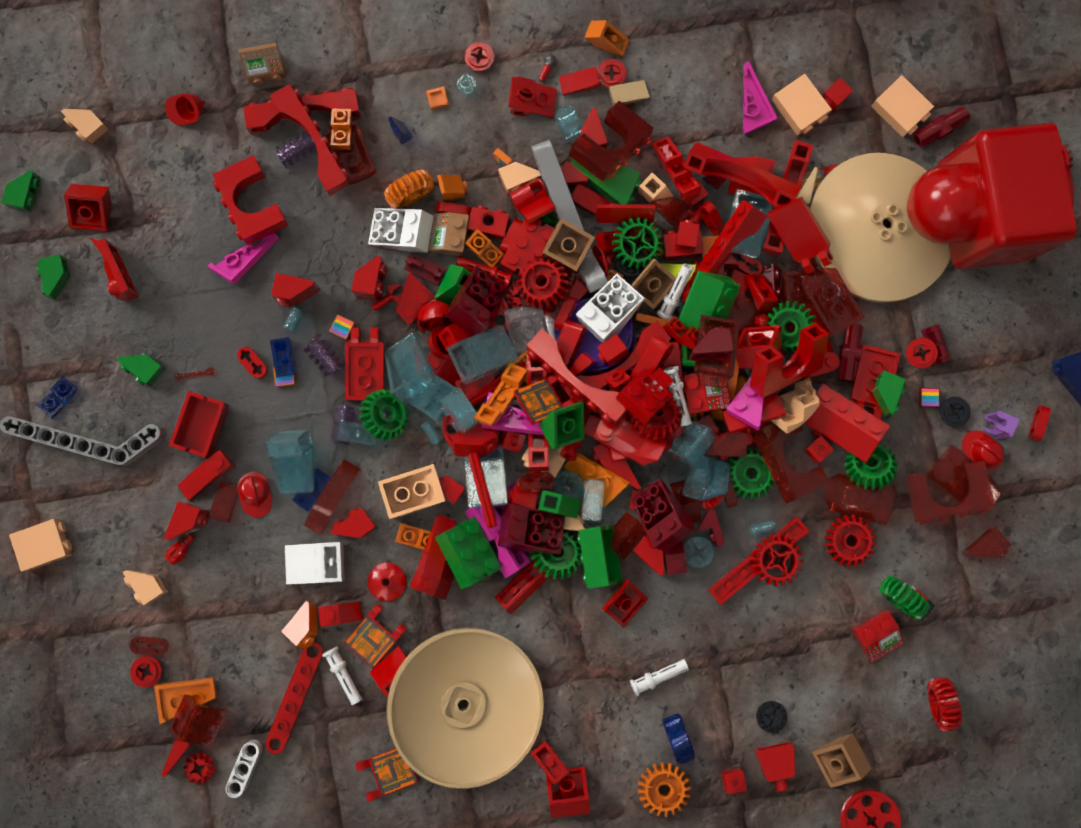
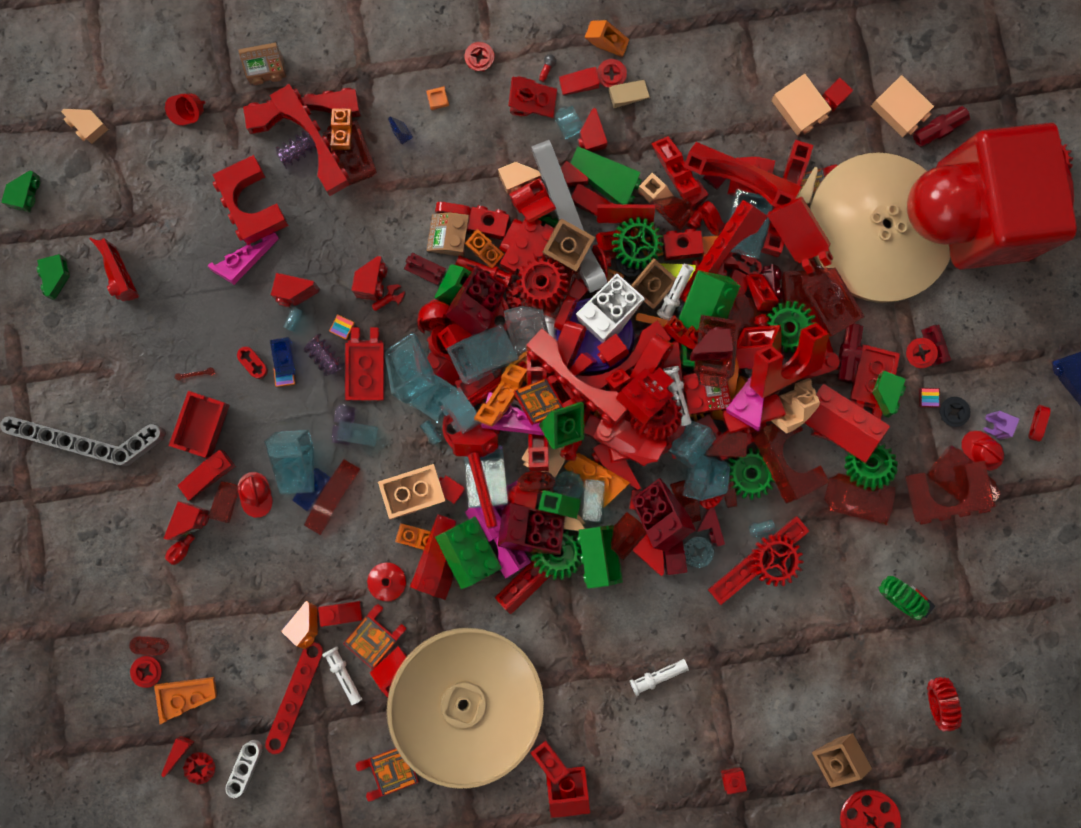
light nougat brick [9,519,72,572] -> none
clear blue slope [37,376,78,419] -> none
red slope [64,183,111,231] -> none
green slope [117,354,166,386] -> none
light nougat slope [123,570,168,605] -> none
clear red bracket [168,694,227,746] -> none
white slope [285,542,345,584] -> none
red slope [330,507,377,538] -> none
green gear [359,389,410,441] -> none
white slope [368,208,434,253] -> none
orange gear [384,170,434,209] -> none
red wing [395,272,435,325] -> none
orange slope [437,175,468,202] -> none
clear light blue plate [457,75,476,94] -> none
orange tile [493,148,512,167] -> none
red brick [499,430,526,453] -> none
clear red arch [569,101,654,183] -> none
red slope [601,579,648,628] -> none
orange gear [637,762,691,817] -> none
clear blue animal [662,713,695,765] -> none
red brick [675,220,699,251] -> none
dark pink wing [743,61,778,135] -> none
red torso [754,741,795,791] -> none
black gear [756,701,788,733] -> none
red brick [803,436,834,464] -> none
red gear [824,515,877,567] -> none
red slope [850,610,904,664] -> none
clear red slope [962,527,1012,558] -> none

